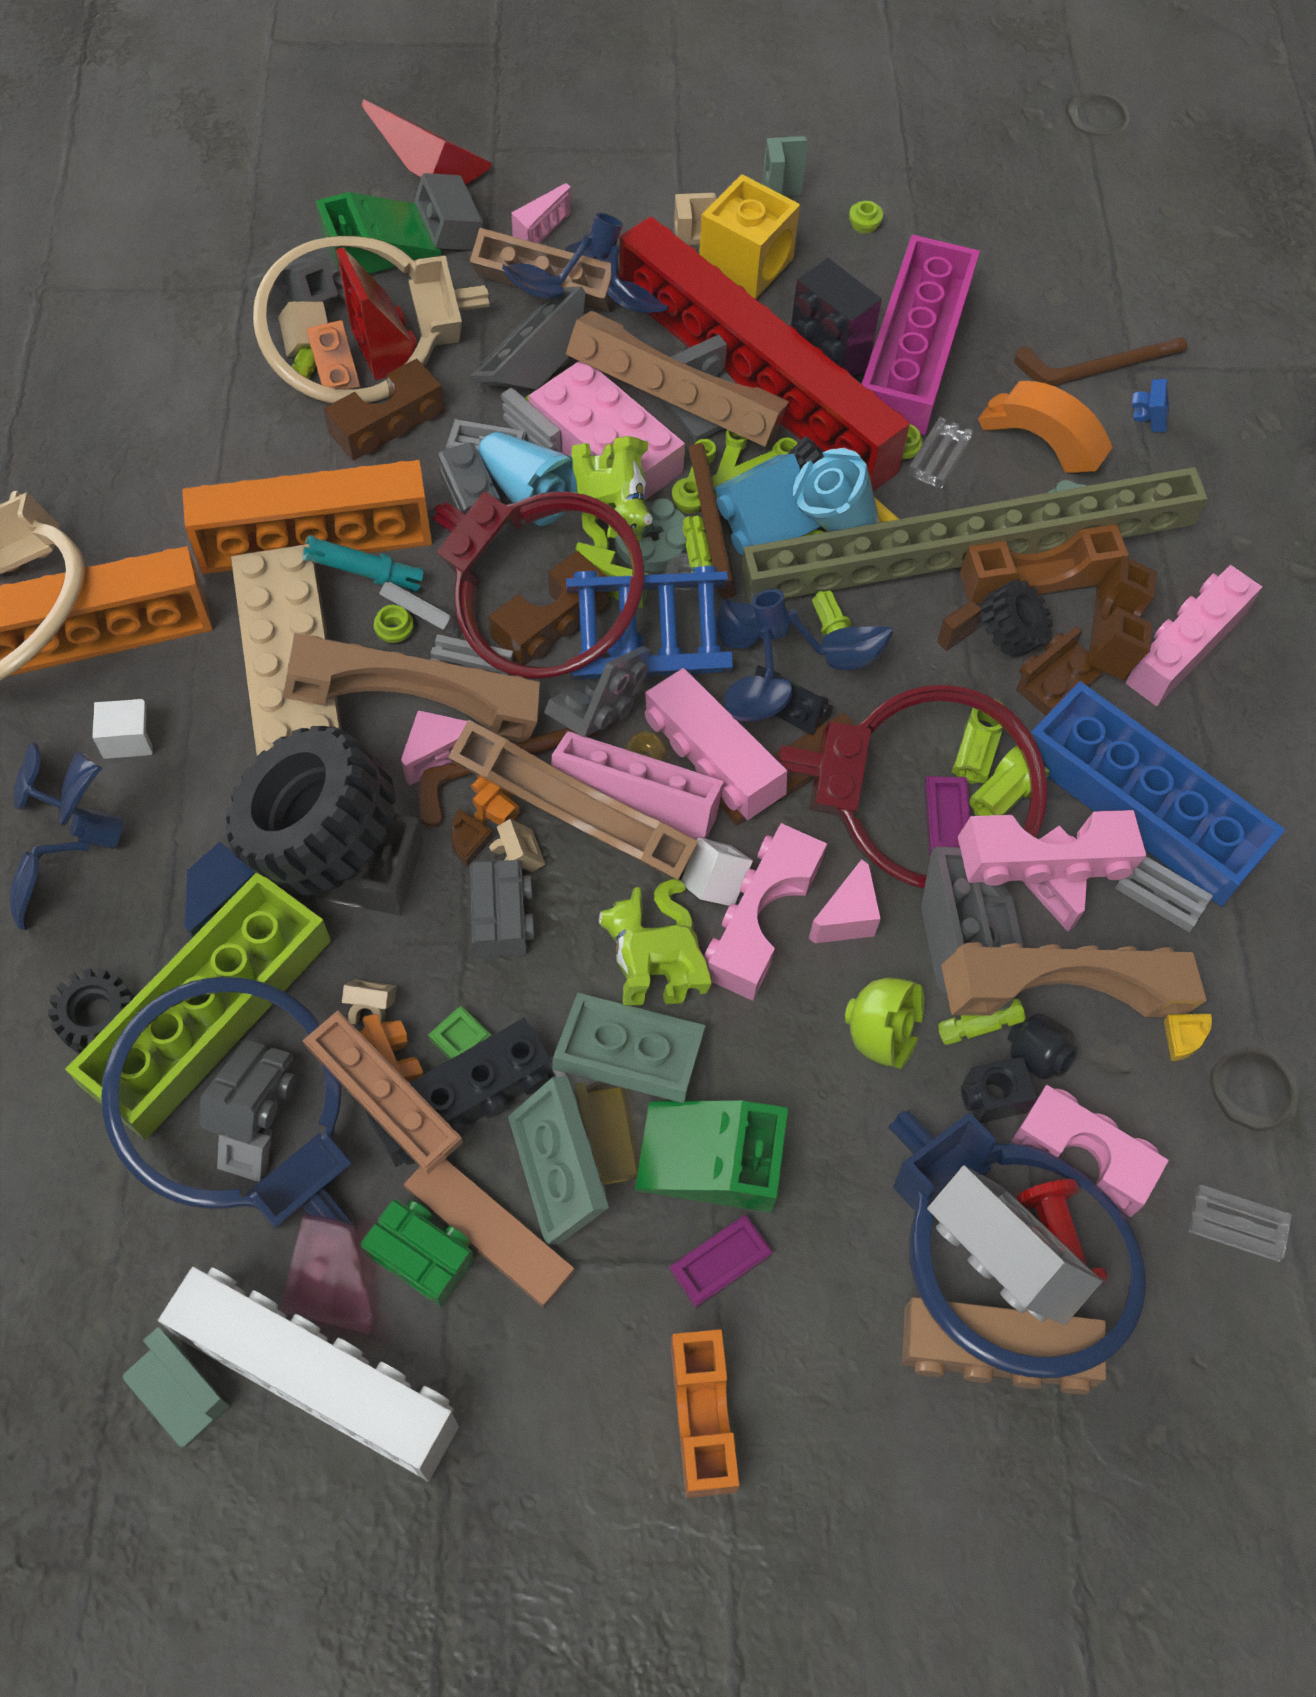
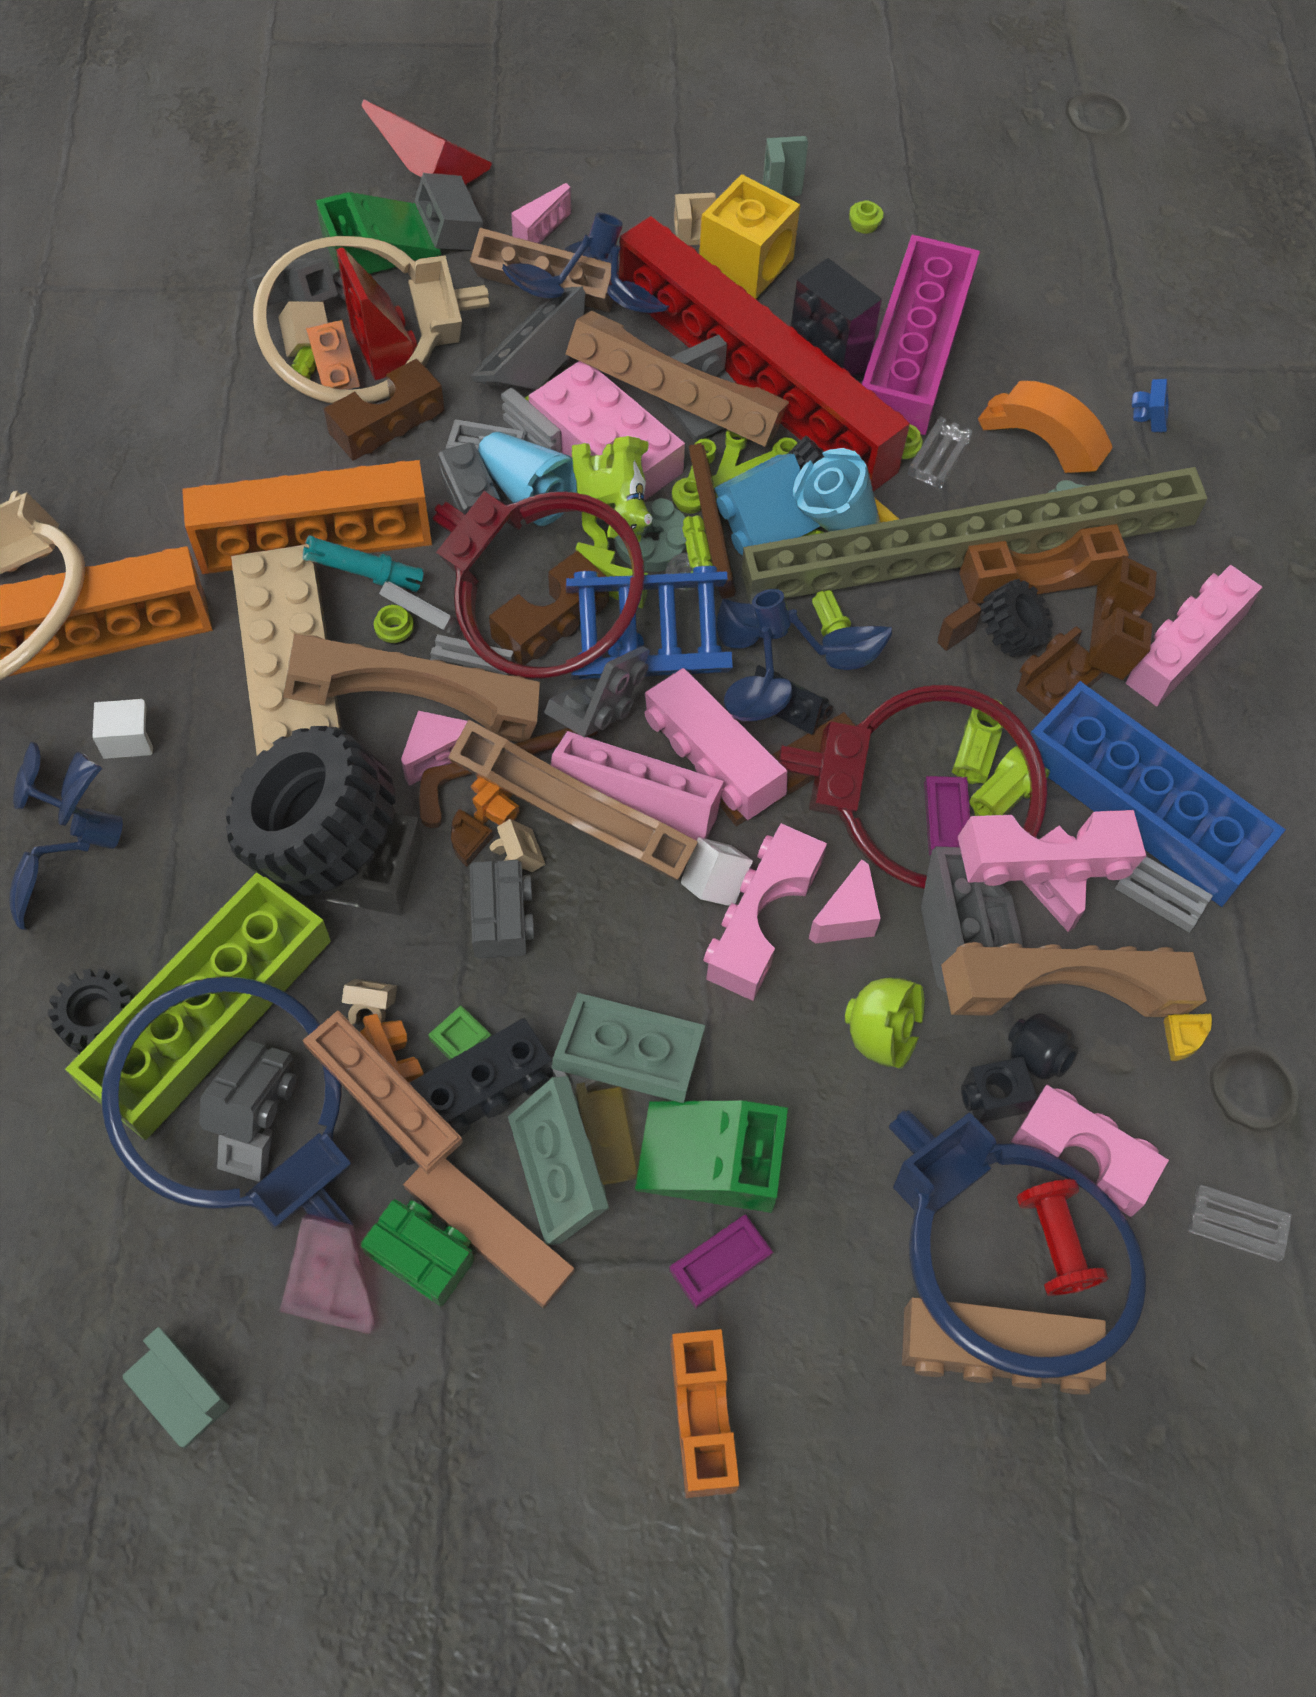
white brick [158,1267,459,1482] -> none
dark blue slope [184,841,255,939] -> none
lime animal [599,879,711,1006] -> none
clear yellow plate [625,731,665,761] -> none
light grey brick [927,1165,1103,1325] -> none
lime axle [938,998,1026,1045] -> none
reddish brown piece [1014,337,1187,386] -> none

